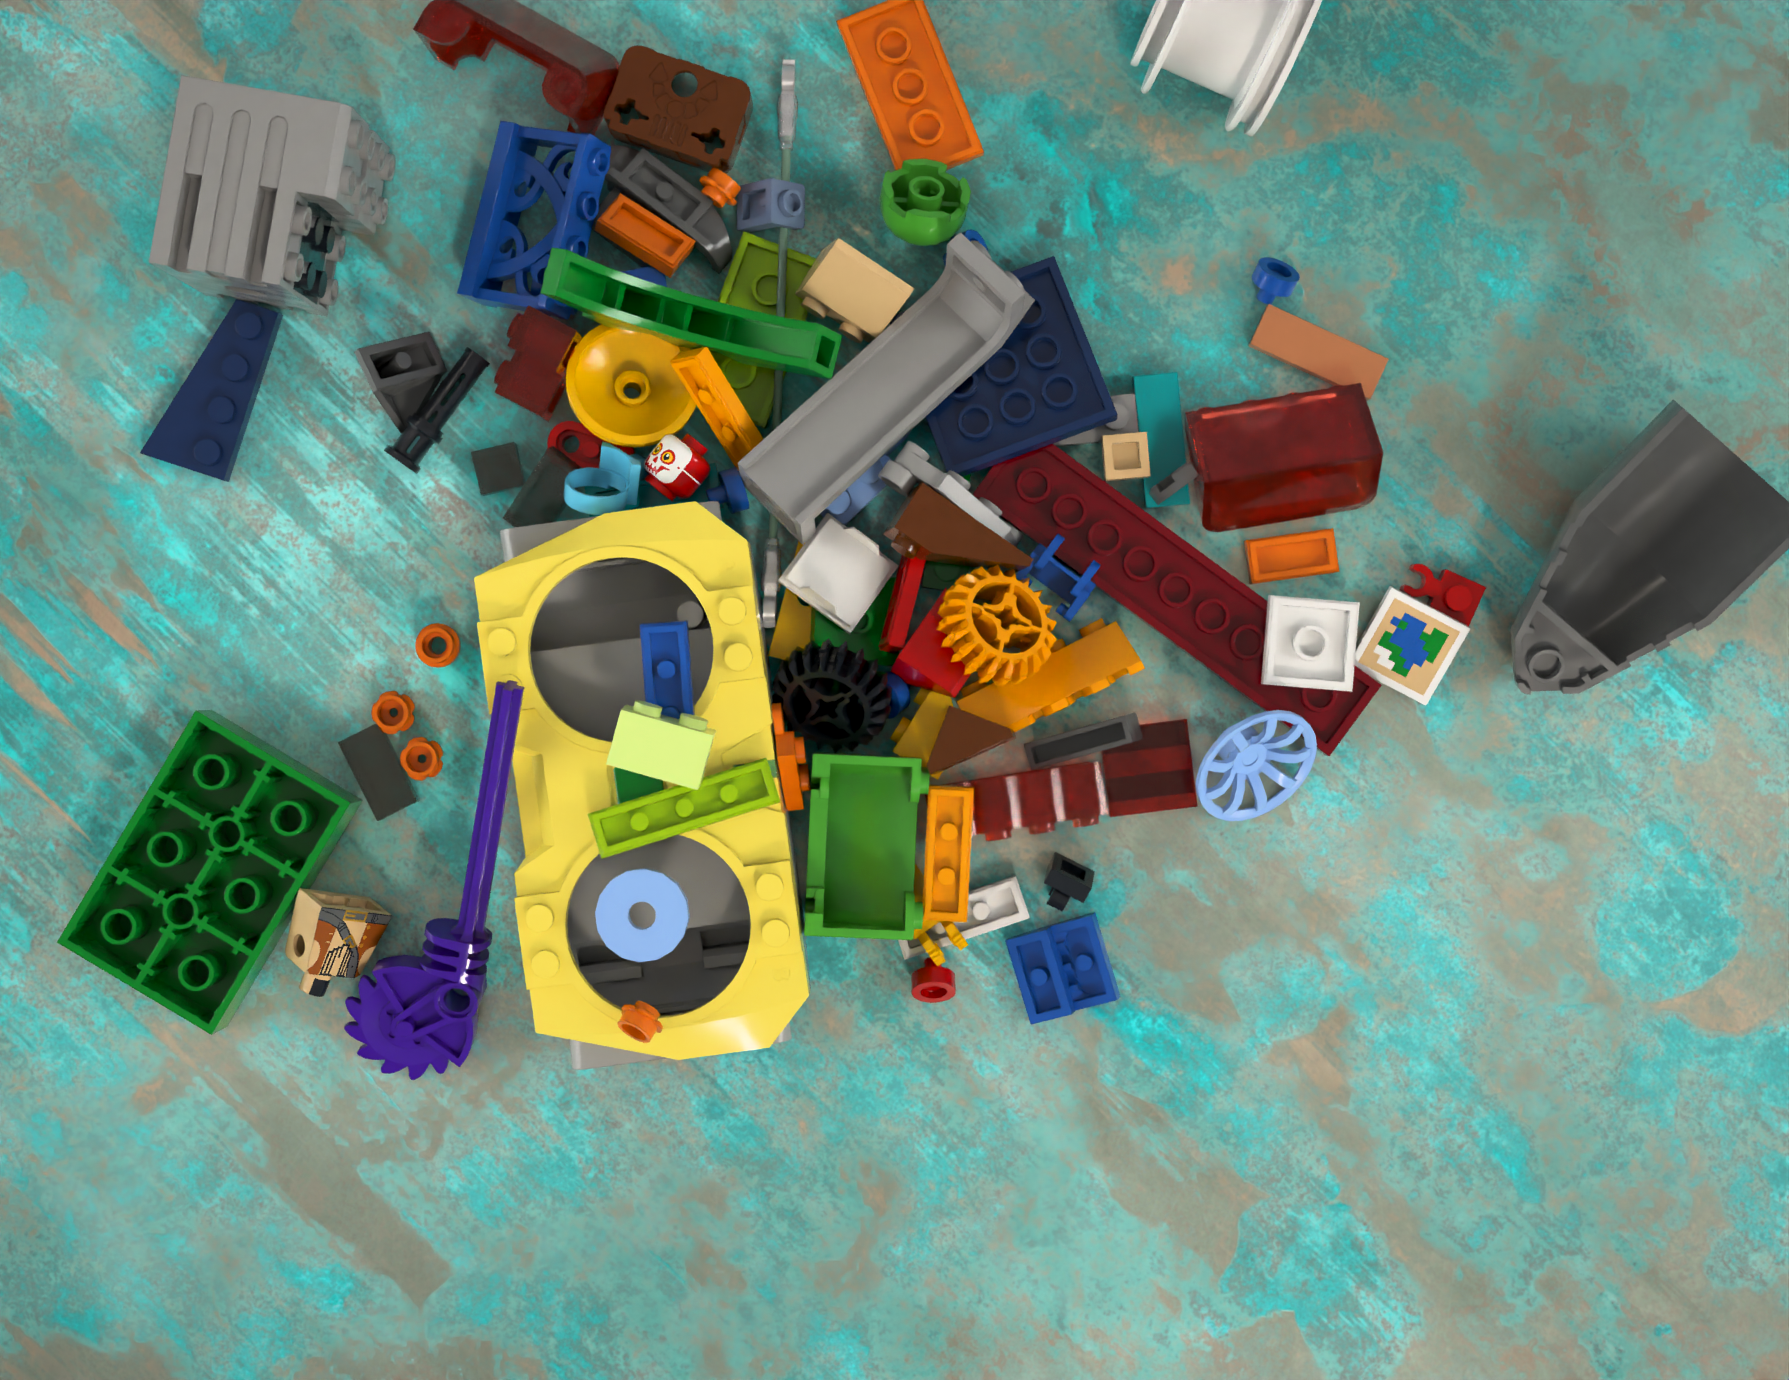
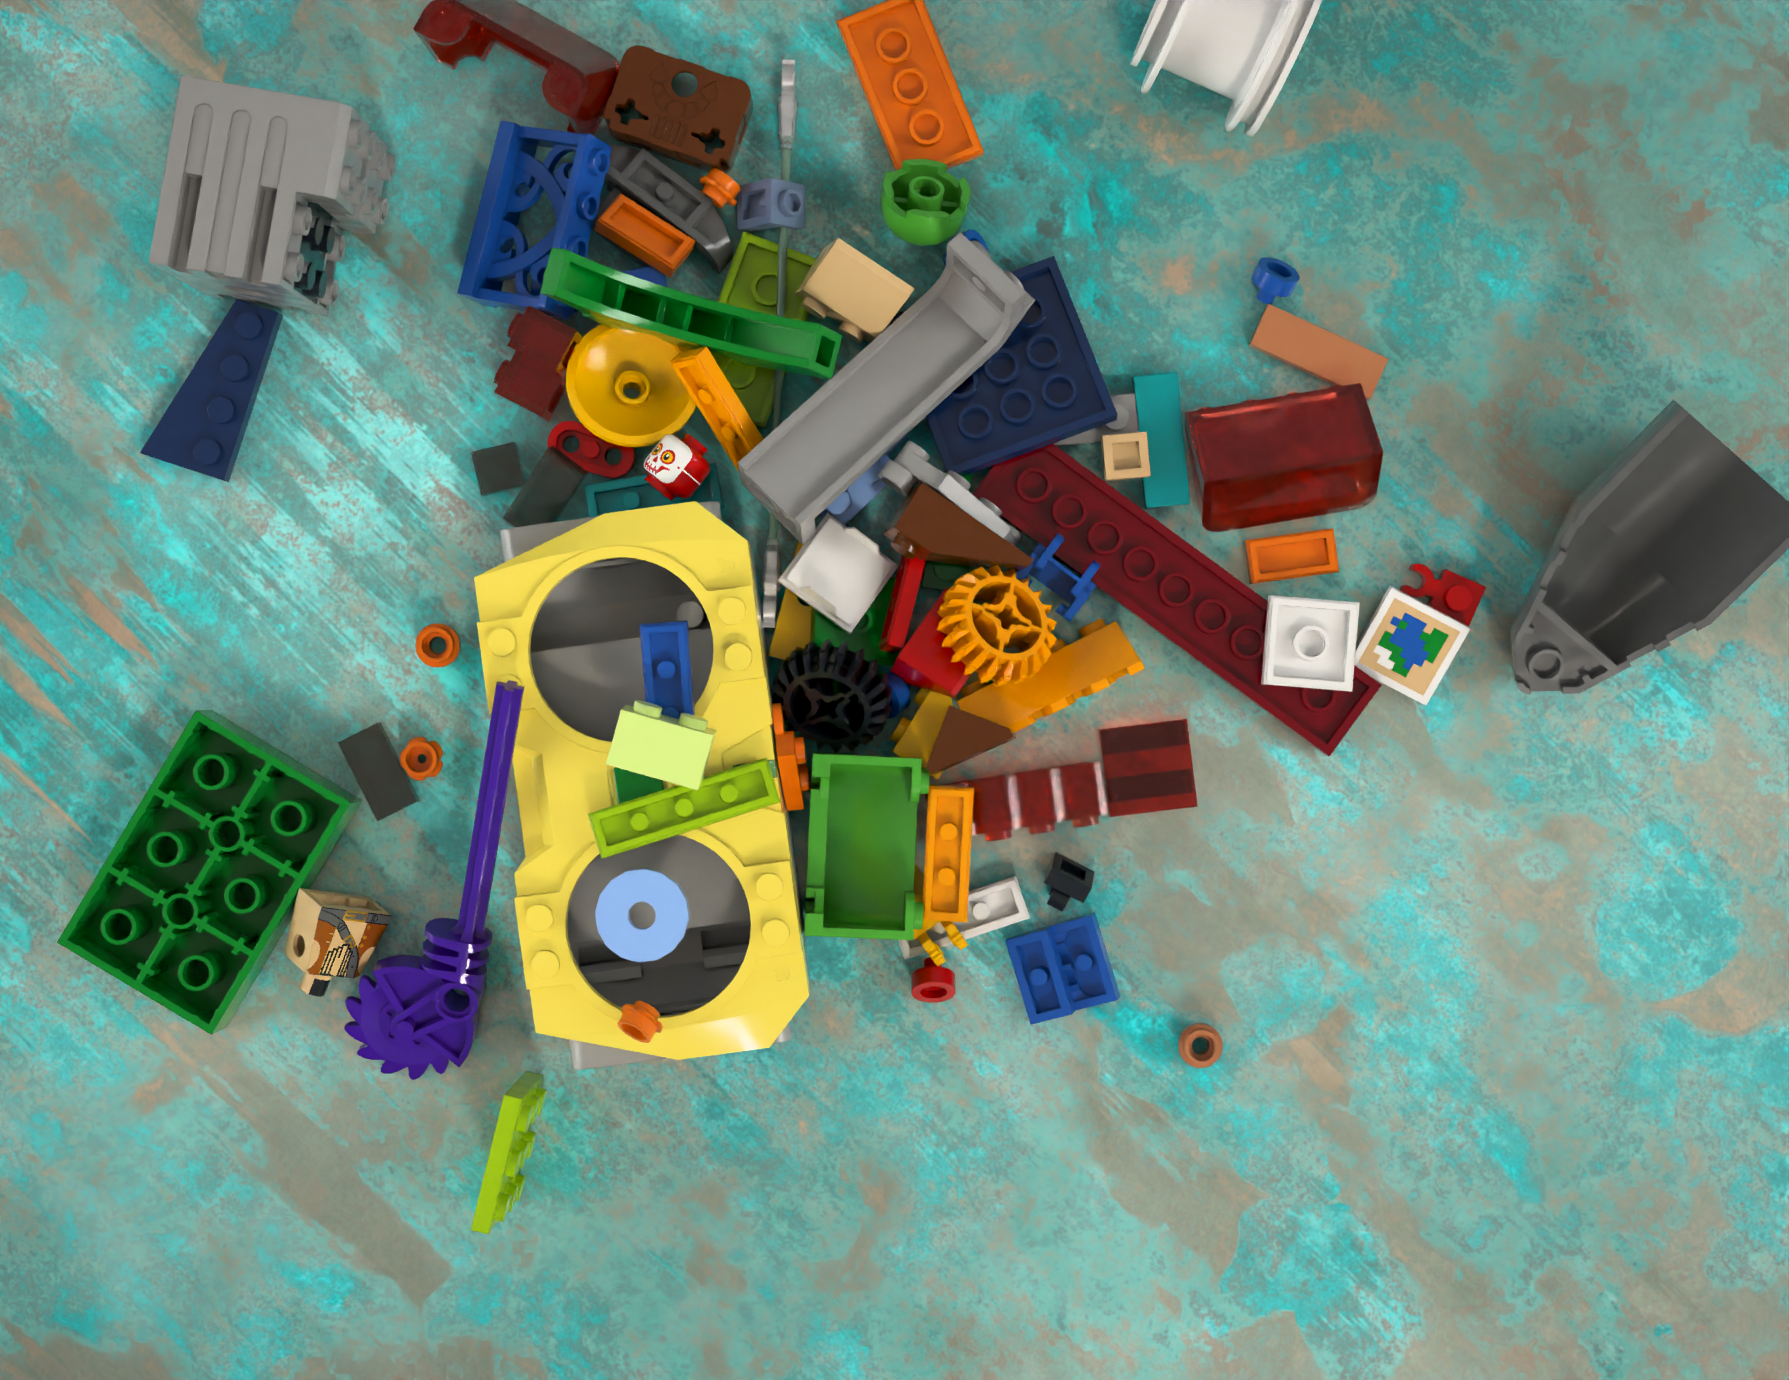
dark grey slope [354,332,447,434] -> none
orange plate [371,691,415,734] -> none
black pin [384,347,490,474] -> none
medium azure piece [563,442,648,515] -> none
blue tile [706,466,749,514] -> none
dark grey piece [1024,712,1143,771] -> none
dark grey tile [1149,462,1199,505] -> none
light blue wheel [1196,710,1317,821] -> none
none -> lime plate [471,1071,547,1235]
none -> nougat plate [1178,1023,1223,1068]

